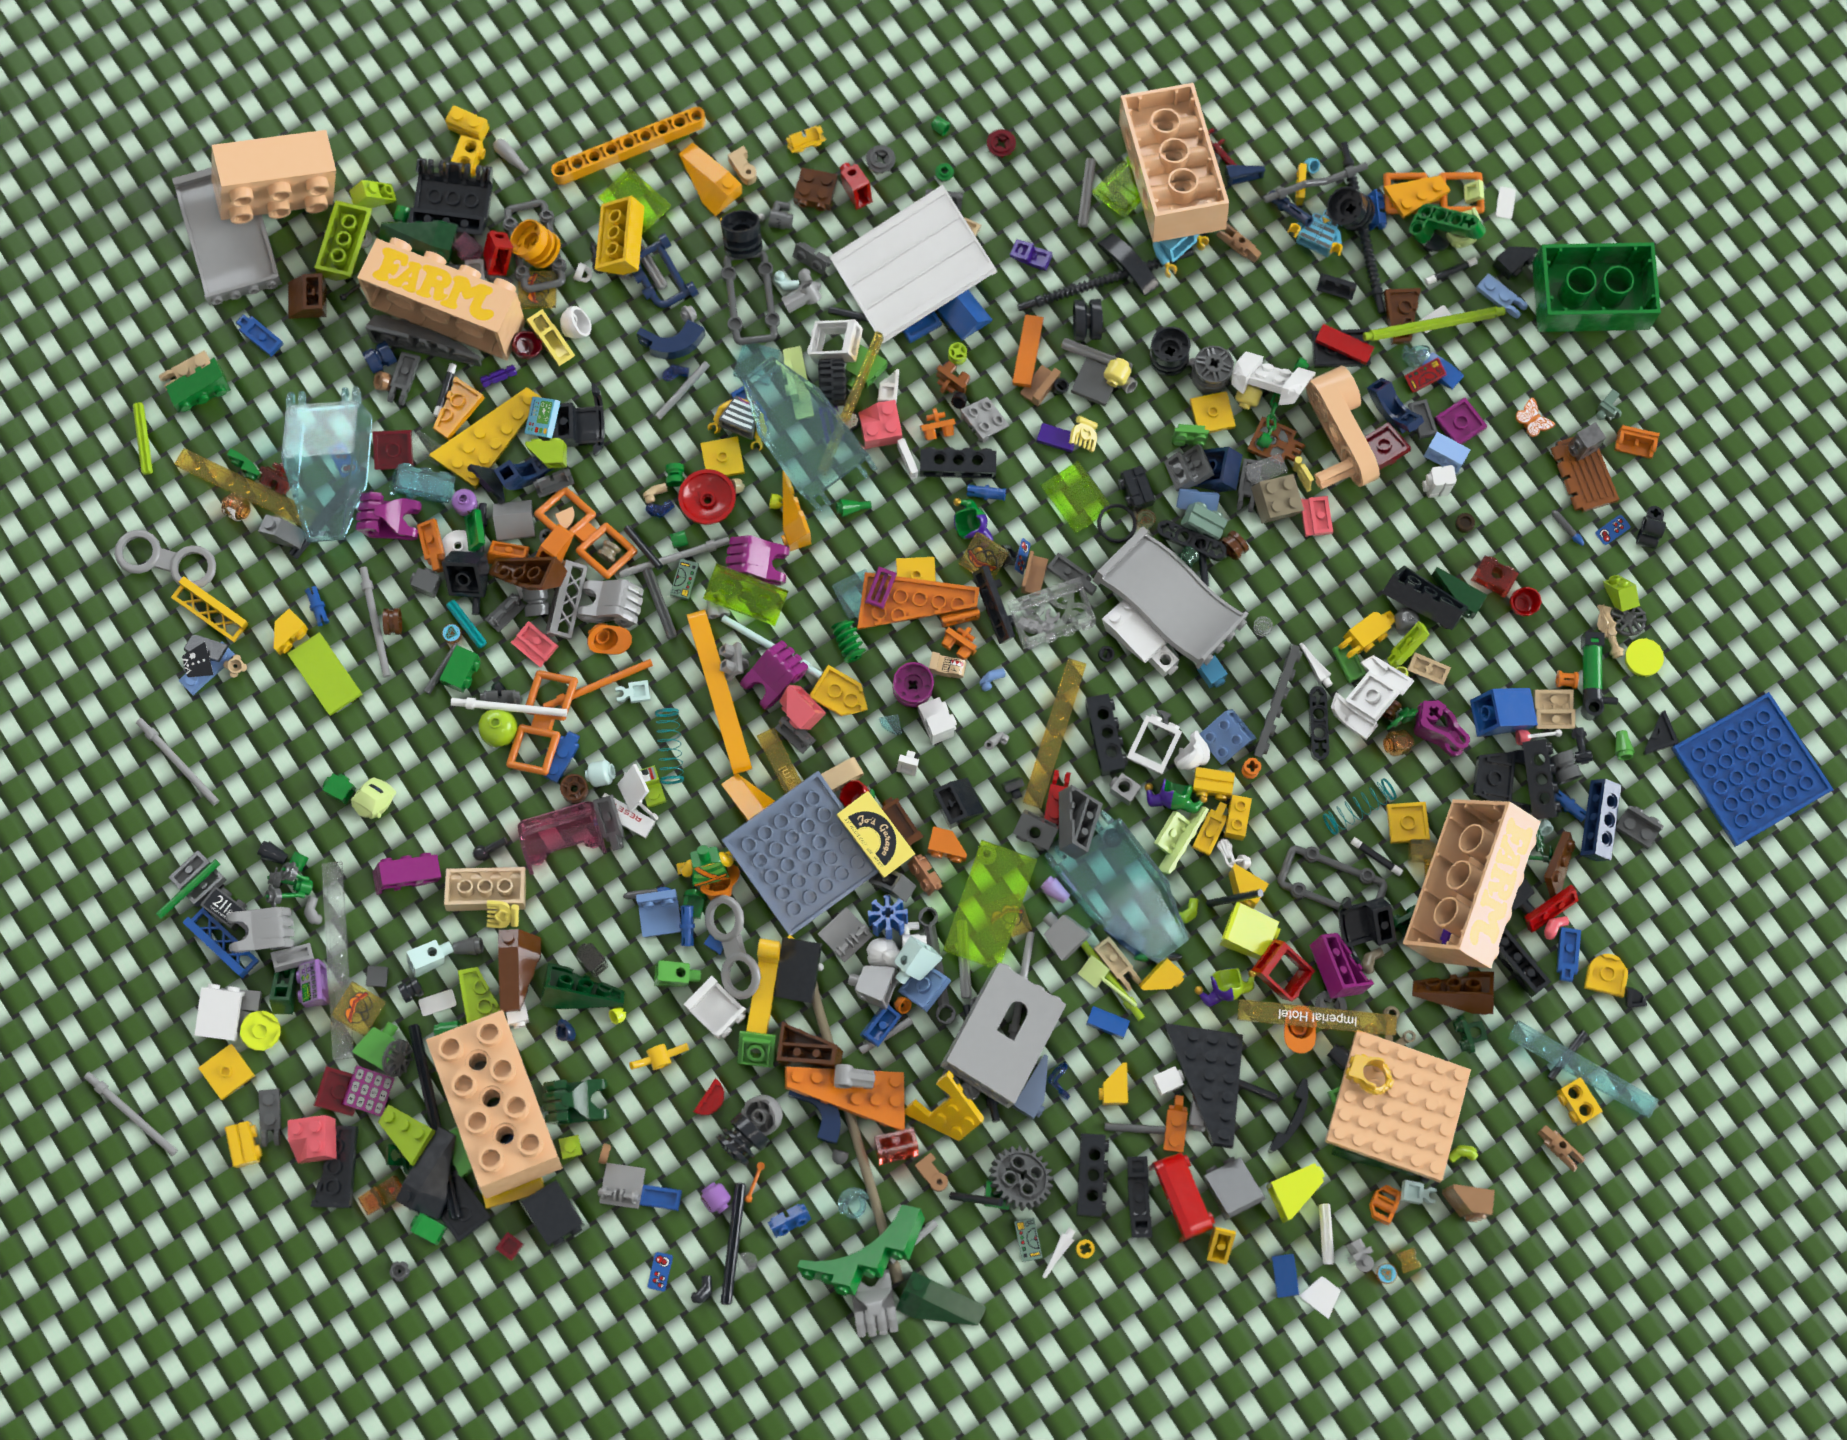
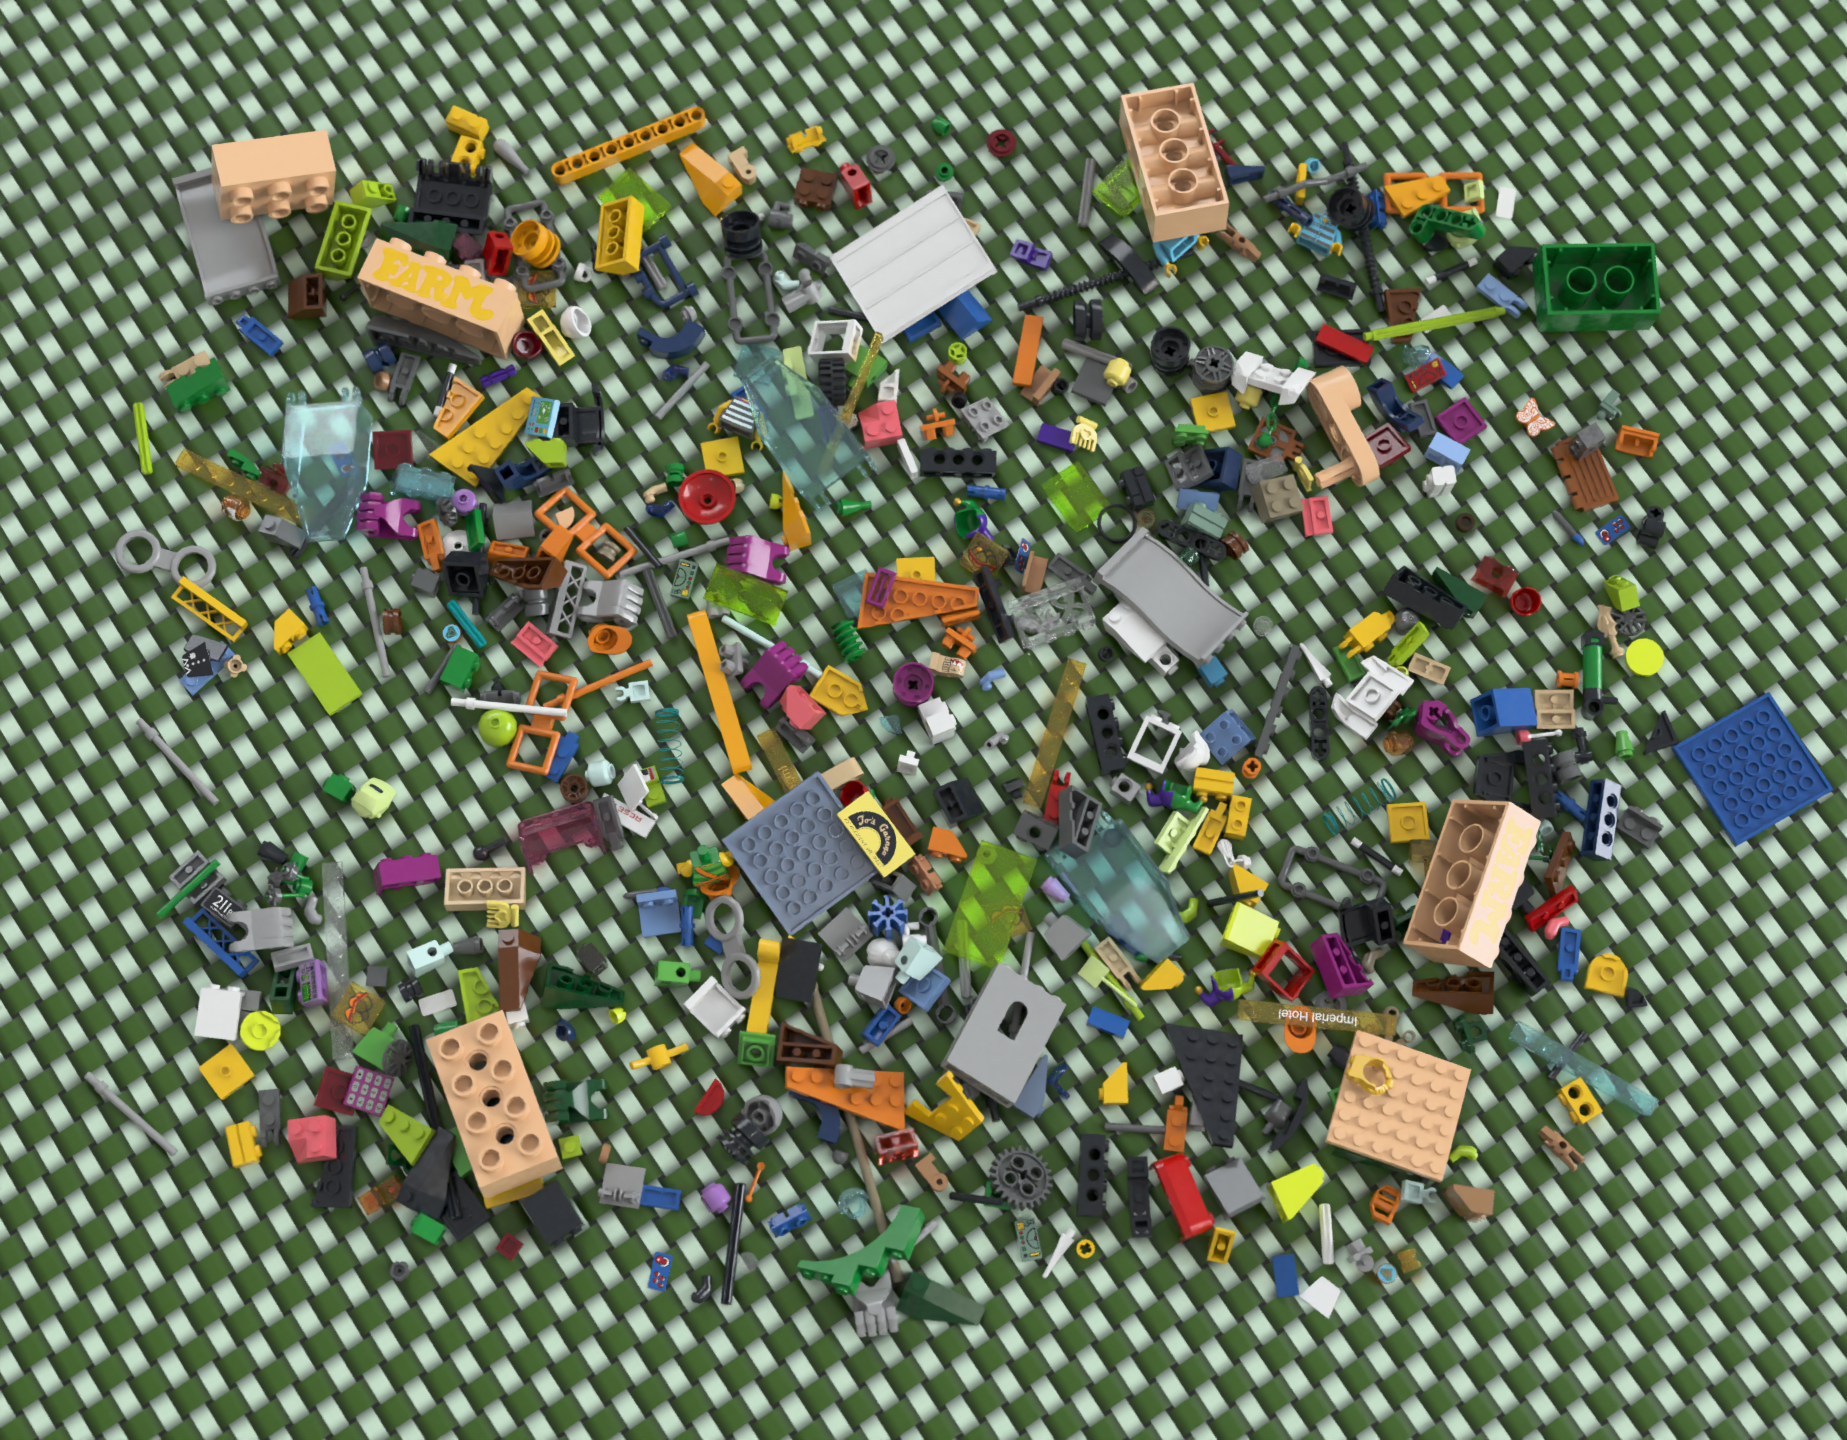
none -> dark grey gear [435,497,457,527]
none -> dark grey piece [1261,1099,1294,1136]

